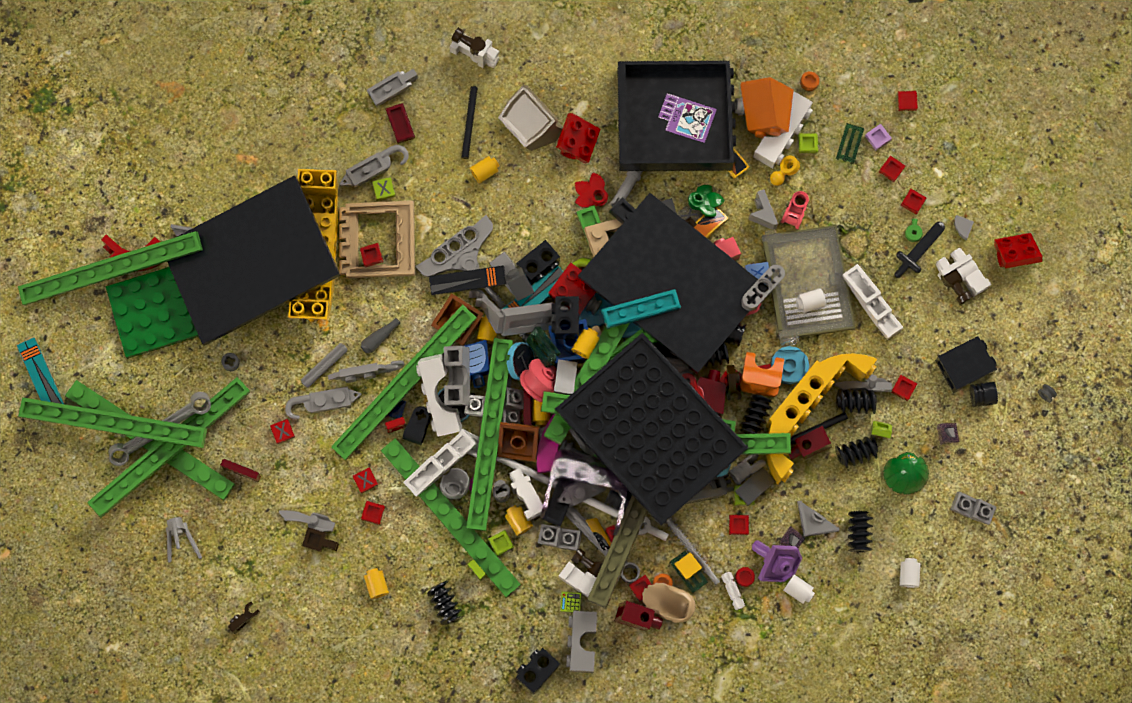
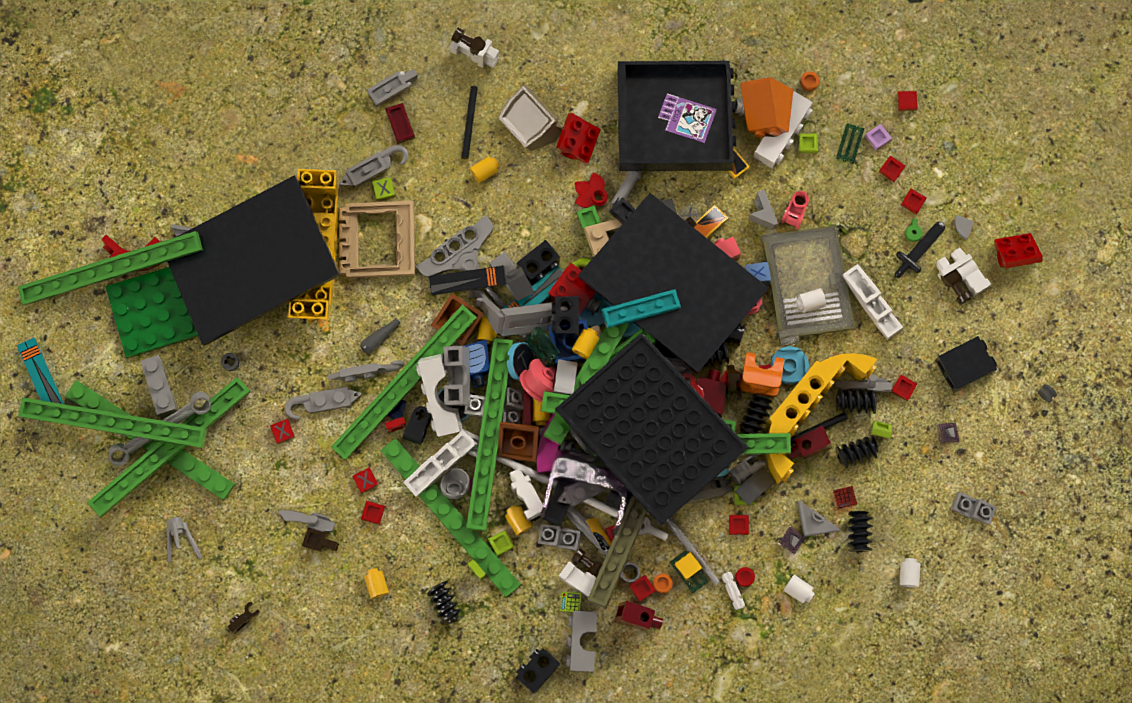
dark red tile [220,459,261,482] -> none
light grey axle [301,343,348,388] -> none
red tile [360,243,384,267] -> none
light grey hinge [493,480,511,503] -> none
tan hair [642,583,695,623] -> none
green plate [688,184,725,217] -> none
light grey beam [741,265,785,311] -> none
medium lavender piece [752,540,802,582] -> none
yellow plate [770,155,800,186] -> none
green hair [883,452,929,495] -> none
black piece [969,382,998,407] -> none
none -> light grey arch [141,355,178,419]
none -> clear red tile [833,486,857,510]

